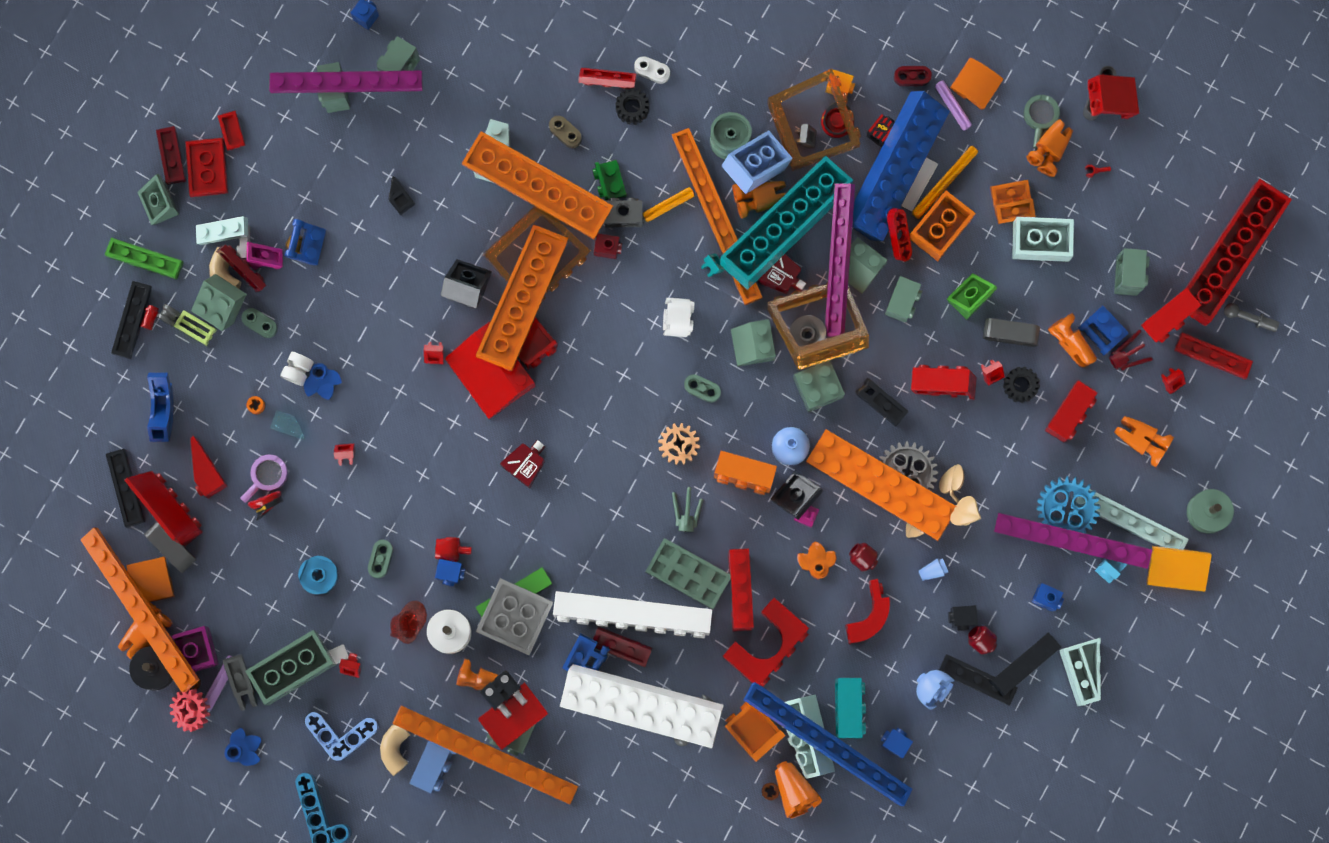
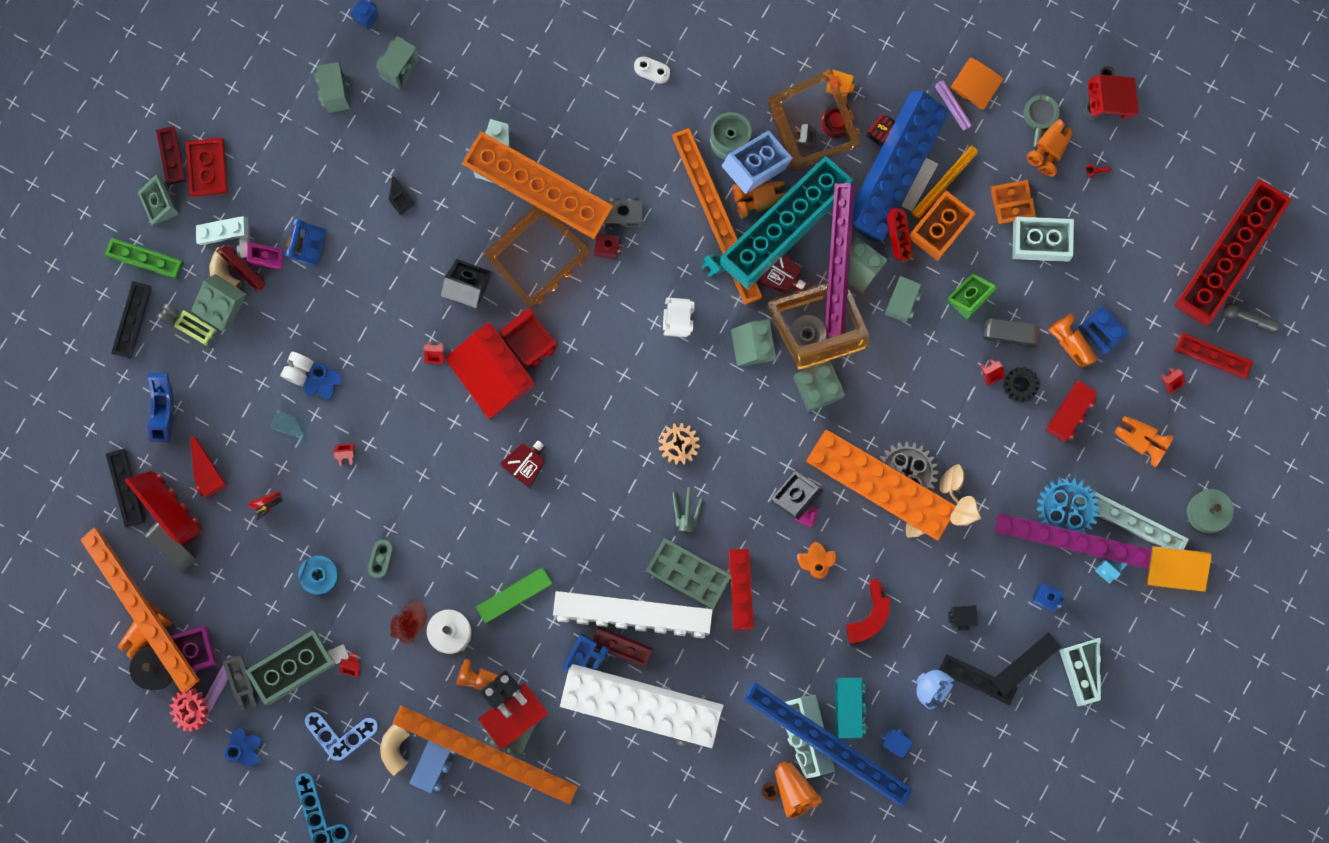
orange slope [126,557,175,602] -> none
red pin [140,305,159,330] -> none
red tile [218,110,246,151] -> none
piece [240,454,288,503] -> none
sand green plate [242,308,278,338] -> none
orange bush [246,396,265,415] -> none
magenta plate [269,71,423,93] -> none
red piece [435,537,472,562] -> none
blue brick [435,559,466,587] -> none
orange plate [476,225,569,371] -> none
light grey plate [476,578,553,655] -> none
dark tan plate [549,116,582,148] -> none
red plate [578,68,636,89] -> none
green bracket [592,160,627,201] -> none
black tyre [615,88,649,125] -> none
light orange axle [643,187,694,222] -> none
sand green plate [684,374,721,403] -> none
orange brick [714,451,777,495] -> none
red arch [722,598,809,687] -> none
orange panel [724,702,786,762] -> none
light blue cylinder [772,427,810,465] -> none
dark red head [849,543,878,571] -> none
black plate [855,378,909,427] -> none
dark red plate [894,66,932,86] -> none
red wedge [911,365,977,400] -> none
light blue cone [918,558,949,581] -> none
dark red head [968,626,997,654] -> none
dark red plant [1109,330,1153,371] -> none
sand green brick [1114,248,1150,296] -> none
red wedge [1141,288,1202,343] -> none

